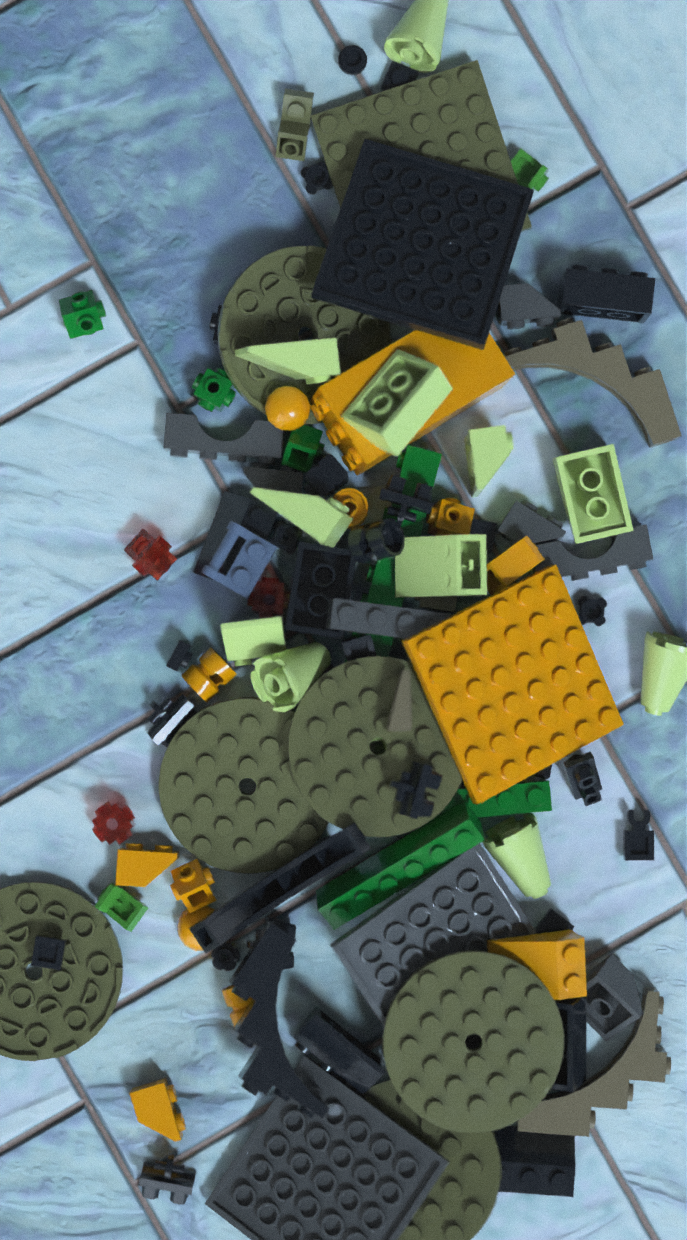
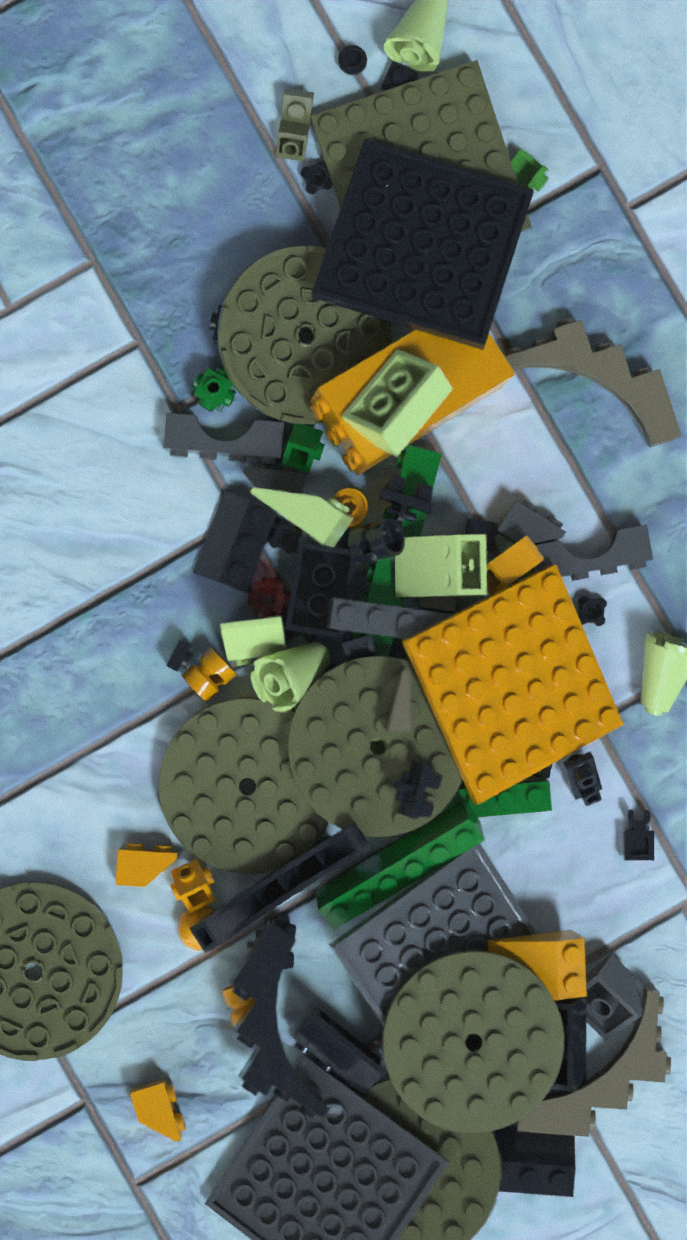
black plate [31,935,67,970] -> none
green brick [59,290,106,339] -> none
clear red brick [92,801,136,845] -> none
bright green bracket [95,883,149,932] -> none
clear red brick [123,528,177,581] -> none
black hips [138,1154,196,1205] -> none
black hips [147,694,197,747] -> none
sand blue plate [201,521,277,599] -> none
black plate [211,942,240,971] -> none
yellowish green slope [235,338,340,385] -> none
light orange hair [265,386,311,431] -> none
black brick [303,454,348,500] -> none
light orange brick [426,498,475,536] -> none
yellowish green slope [464,425,513,498] -> none
yellowish green cone [482,813,551,899] -> none
dark grey slope [498,283,561,330] -> none
black plate [534,908,575,934] -> none
yellowish green slope [552,444,634,544] -> none
black brick [557,265,655,323] -> none

